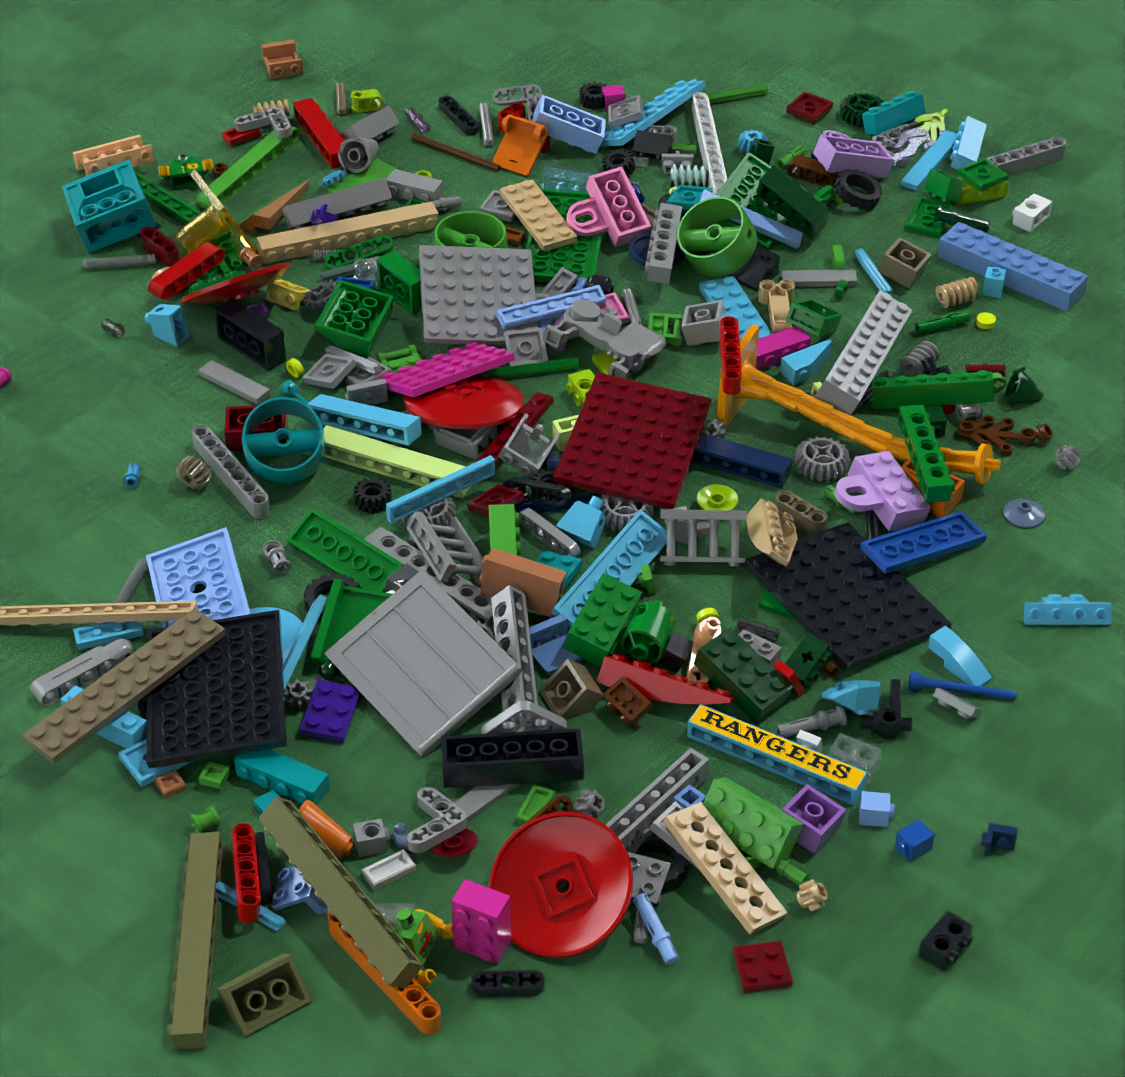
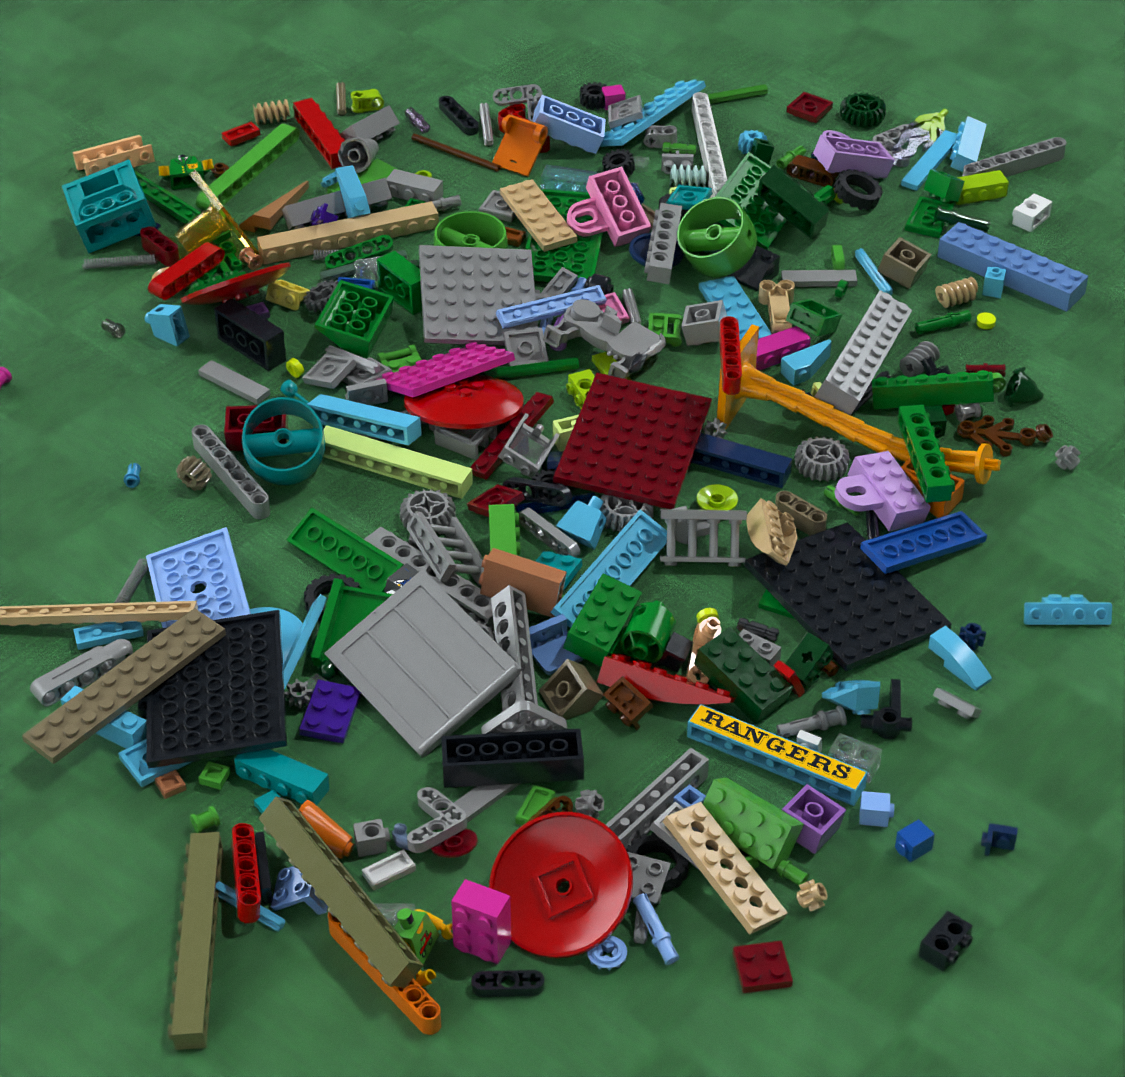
olive slope [216,953,312,1037] -> none
light grey beam [234,107,292,138] -> none
nougat panel [261,40,303,79] -> none
light grey connector [263,540,292,575] -> none
black tyre [354,477,392,514] -> none
medium azure tile [386,455,495,523] -> none
black brick [633,130,673,161] -> none
bright green plate [639,564,657,595] -> none
light blue tile [699,190,803,249] -> none
teal brick [862,91,926,135] -> none
blue piece [908,672,1017,700] -> none
green plate [957,158,1009,191] -> none
sand blue dish [1003,499,1045,529] -> none
none -> medium azure slope [335,165,370,218]
none -> light blue gear [587,936,627,971]
none -> dark blue gear [959,623,986,650]

